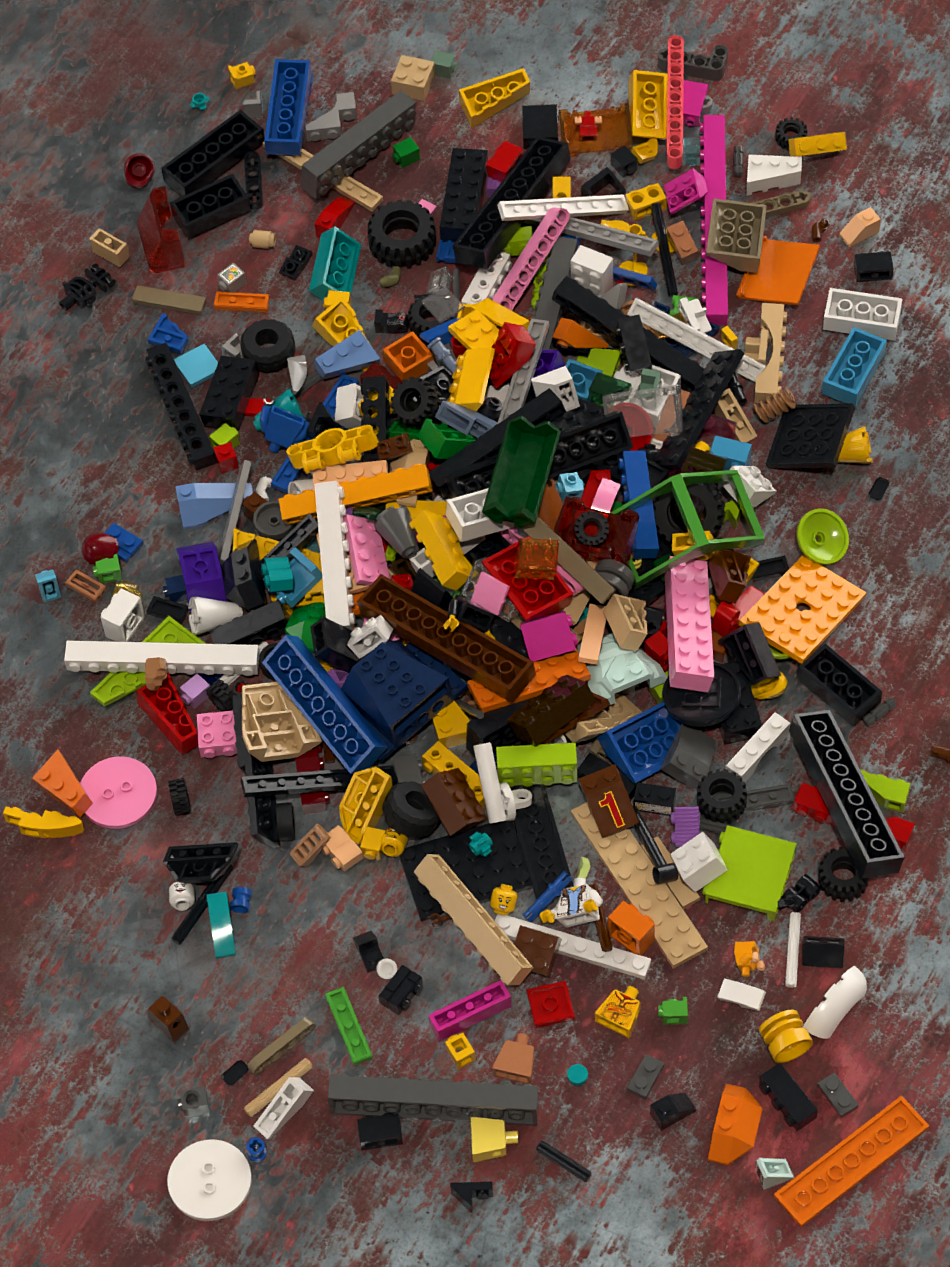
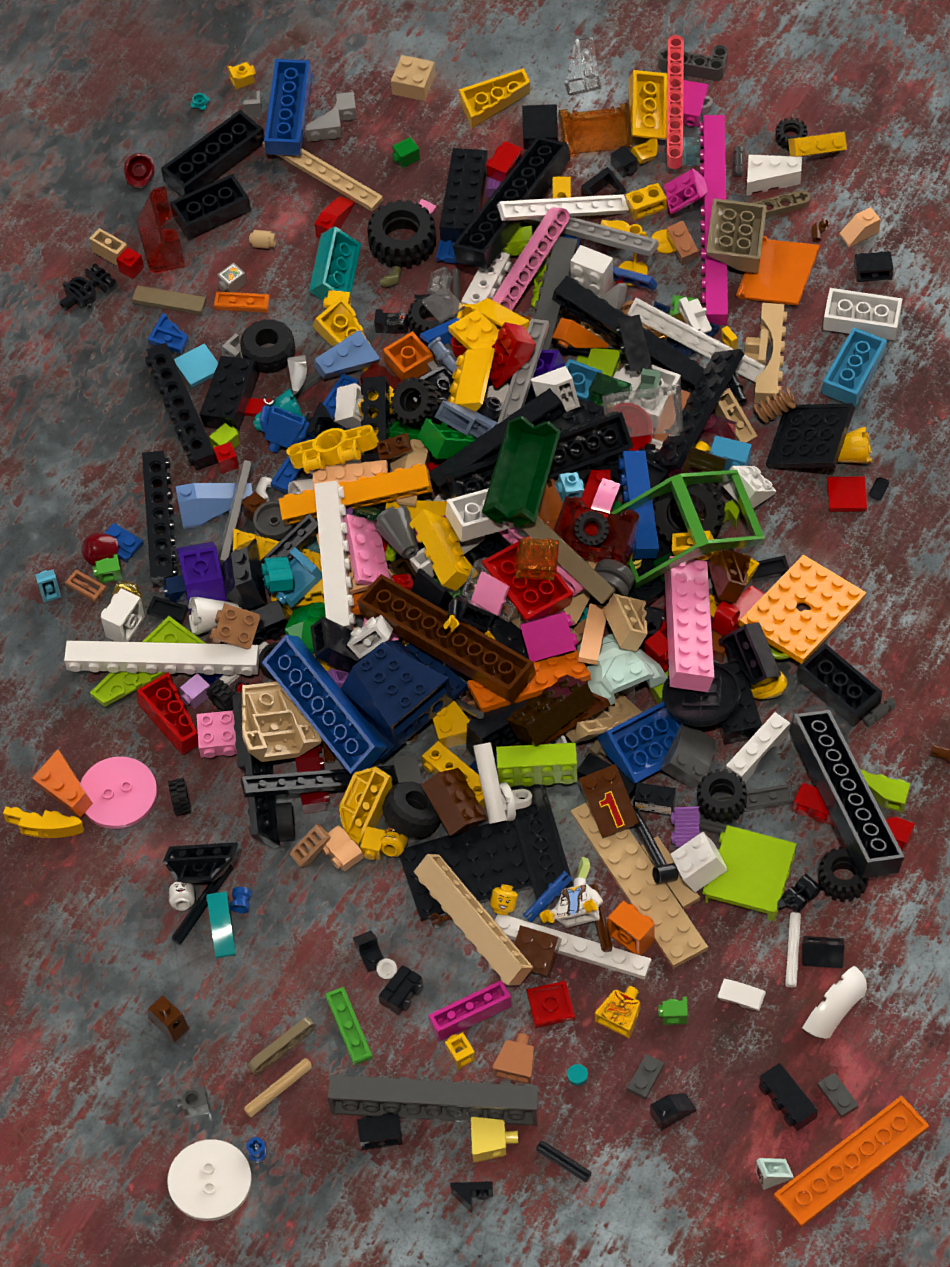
medium nougat rock [145,657,167,691] -> none
black piece [222,1060,249,1085] -> none
black beam [244,151,263,210] -> none
white slope [254,1077,314,1139] -> none
black slope [279,245,313,279] -> none
dark grey brick [301,90,416,199] -> none
sand green brick [431,50,458,78] -> none
teal gear [468,832,493,857] -> none
red piece [575,110,602,142] -> none
black axle [651,202,678,298] -> none
orange wedge [708,1084,763,1165] -> none
light orange piece [734,941,765,977] -> none
yellow wheel [759,1010,813,1063] -> none
lime dish [797,508,849,565] -> none
none -> red brick [116,247,144,280]
none -> black brick [142,450,178,588]
none -> medium nougat bracket [209,603,260,650]
none -> clear wedge [564,36,602,96]
none -> red tile [827,476,867,512]

